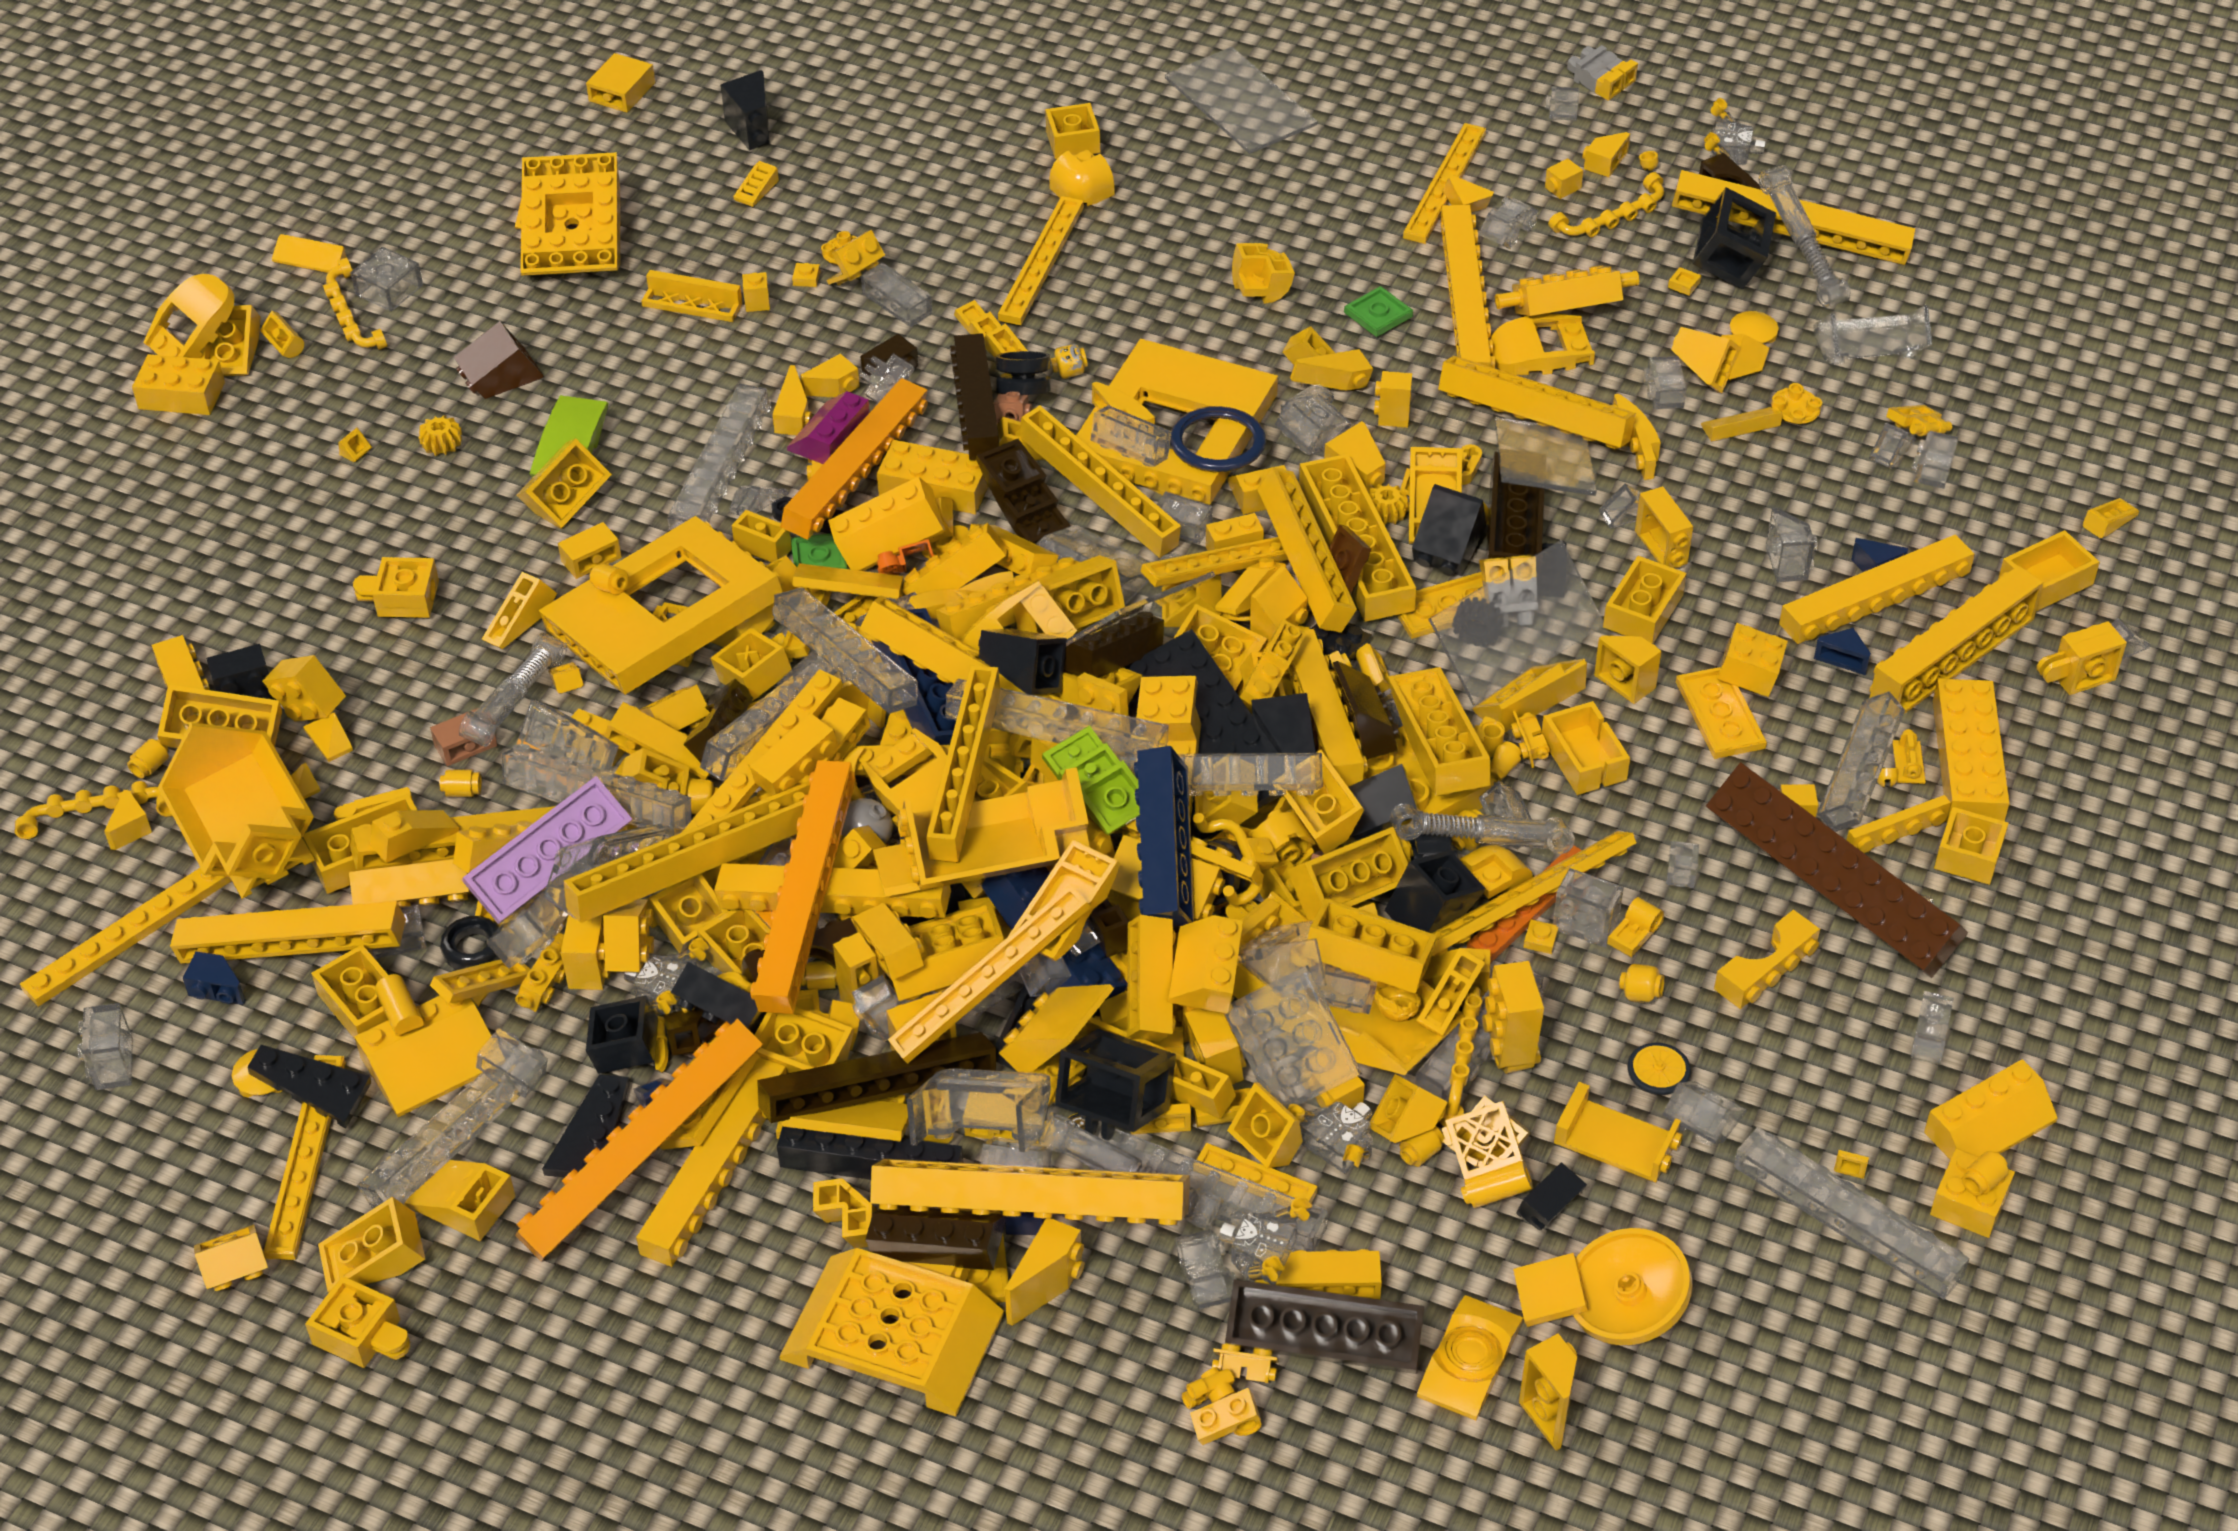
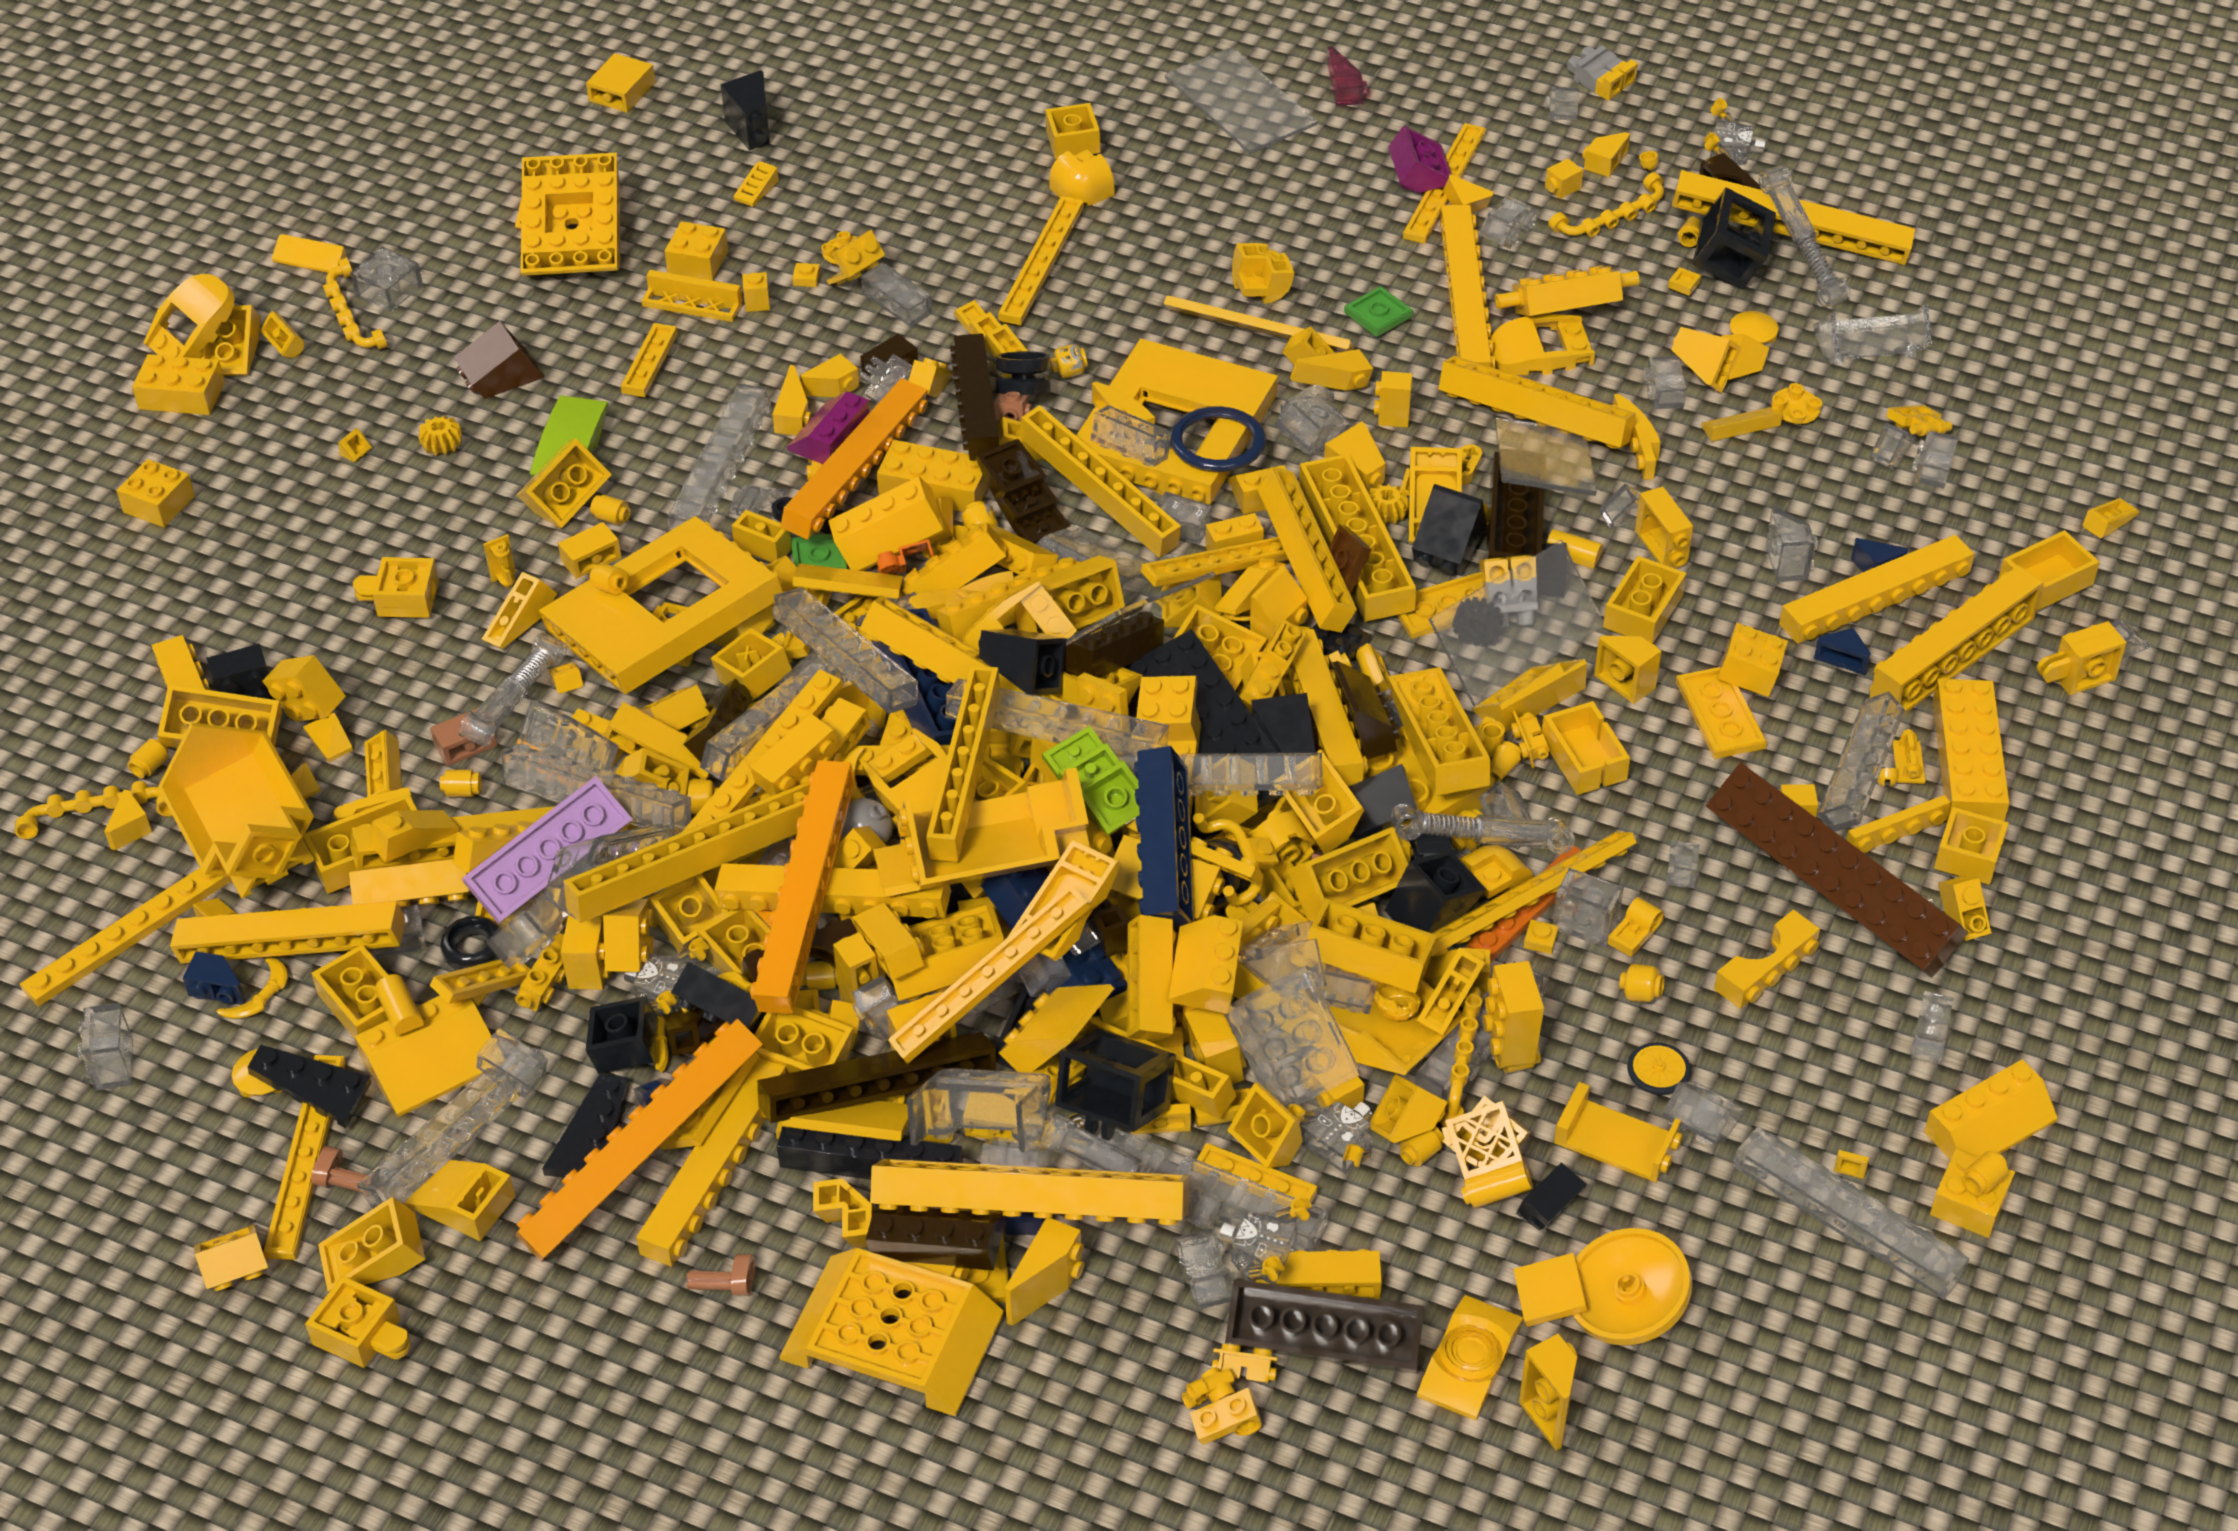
none -> yellow brick [116,459,195,528]
none -> yellow slope [192,898,236,917]
none -> yellow piece [216,957,288,1019]
none -> nougat piece [311,1146,378,1195]
none -> yellow slope [364,729,402,797]
none -> yellow hinge [483,534,516,588]
none -> yellow brick [590,494,631,526]
none -> yellow plate [621,323,678,397]
none -> yellow brick [664,221,728,281]
none -> nougat piece [686,1254,755,1296]
none -> yellow slope [908,358,953,398]
none -> yellow head [961,501,998,530]
none -> yellow tile [1164,295,1354,352]
none -> clear pink slope [1327,46,1367,106]
none -> magenta slope [1388,126,1452,193]
none -> yellow brick [1545,529,1604,569]
none -> yellow cone [1678,216,1701,247]
none -> yellow slope [1938,876,1992,941]

